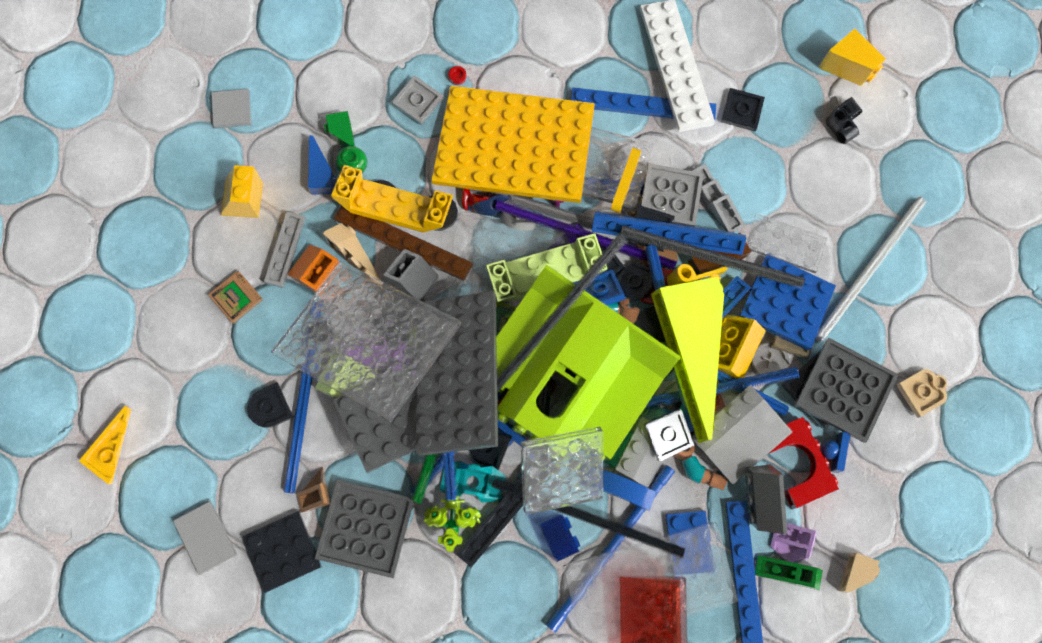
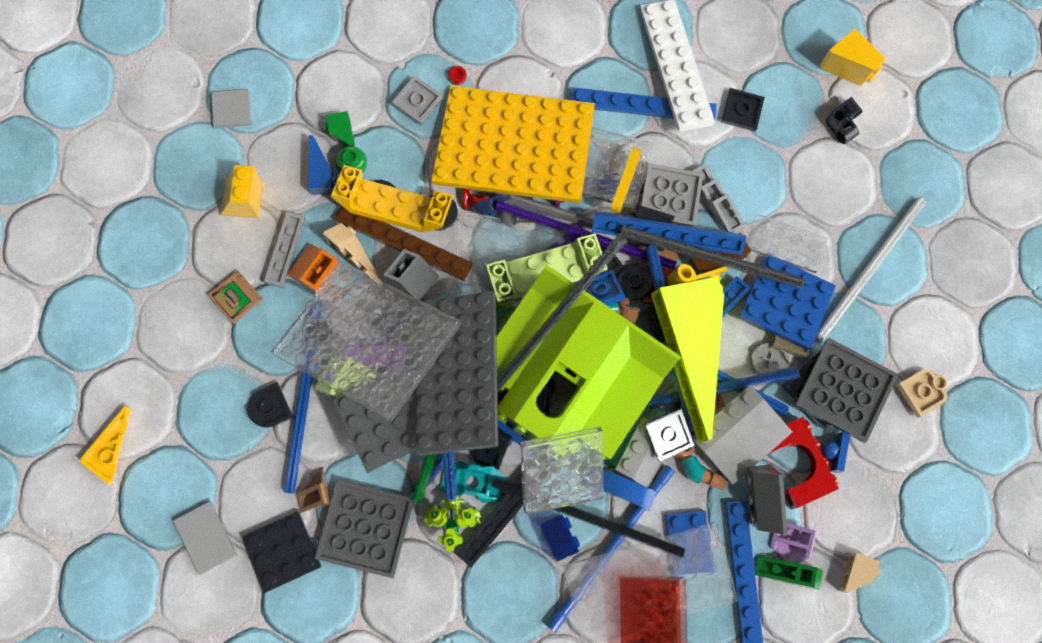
yellow slope [718,315,765,379] -> none

